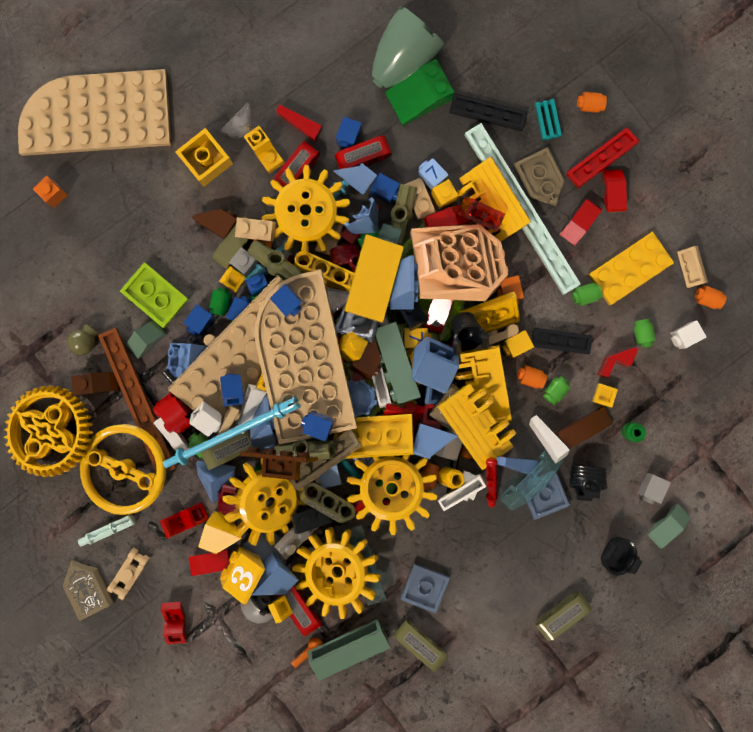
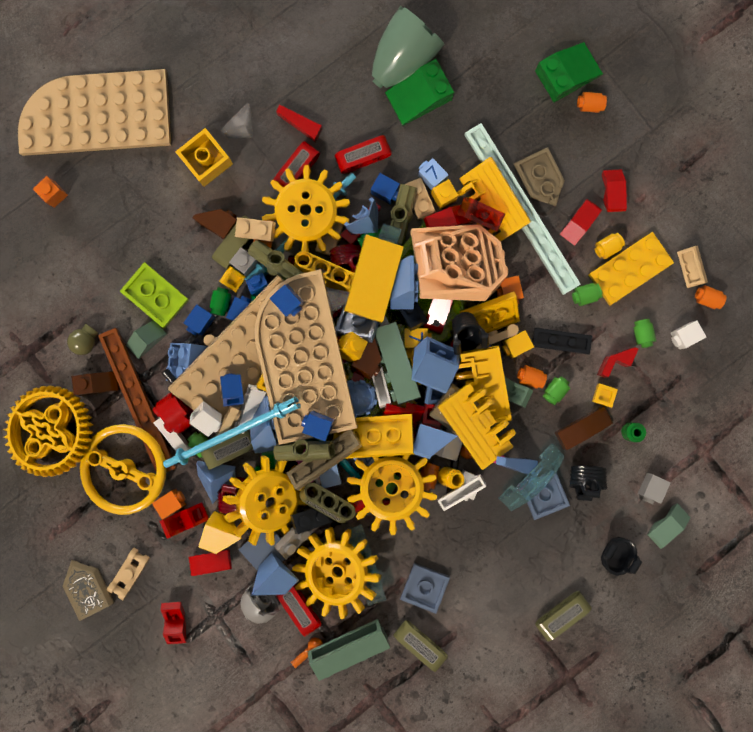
light aqua piece [78,514,136,547] -> none
yellow slope [220,546,265,605] -> none
reddish brown bracket [240,447,318,480] -> none
yellow slope [244,126,284,174] -> none
yellow plate [268,595,293,624] -> none
medium blue slope [334,163,377,195] -> none
blue brick [336,117,362,149] -> none
black tile [449,93,527,132] -> none
red piece [486,457,498,507] -> none
white piece [529,415,569,463] -> none
teal tile [534,99,562,141] -> none
red plate [566,128,639,189] -> none
none -> orange brick [152,489,186,520]
none -> sand green slope [505,377,533,408]
none -> green slope [535,42,603,103]
none -> yellow brick [594,233,625,259]

